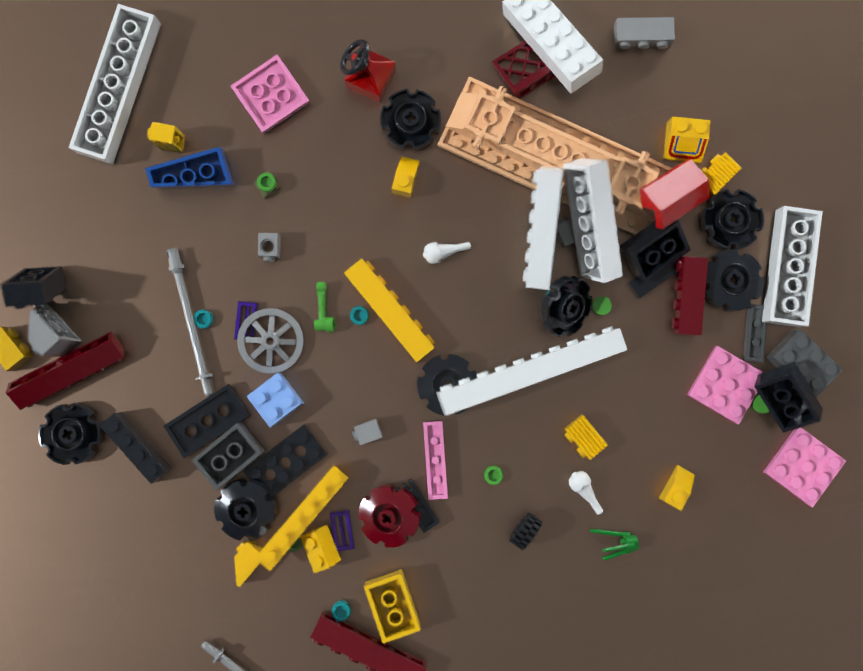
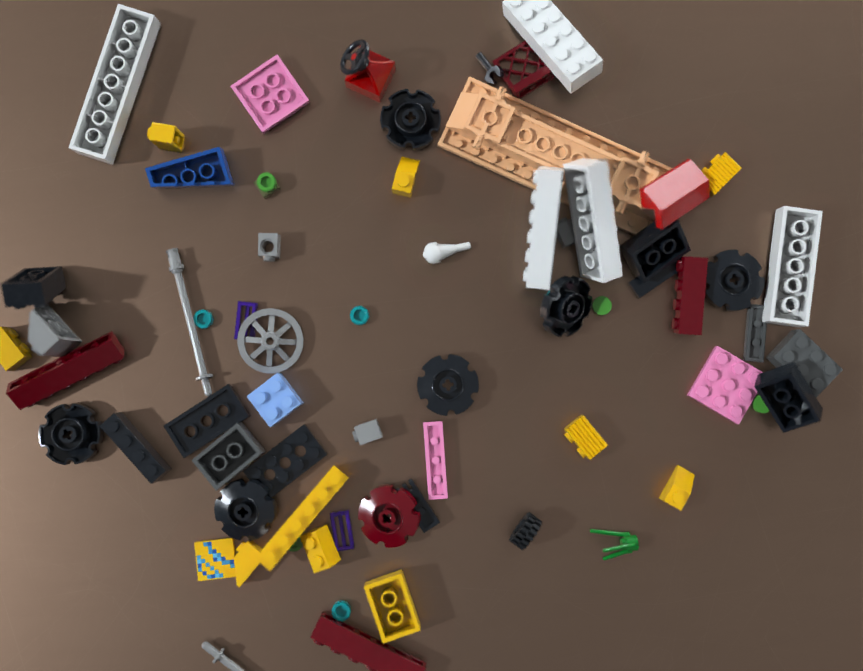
bright green brick [314,282,336,332] -> none
yellow brick [344,258,435,362] -> none
white brick [436,326,627,415] -> none
bright green tile [484,465,503,485] -> none
white piece [569,471,603,515] -> none
light grey brick [613,17,675,49] -> none
yellow slope [663,116,711,163] -> none
black piece [700,189,764,250] -> none
bright pink plate [763,428,846,508] -> none
none -> tile [194,537,236,581]
none -> black bar [476,52,504,84]

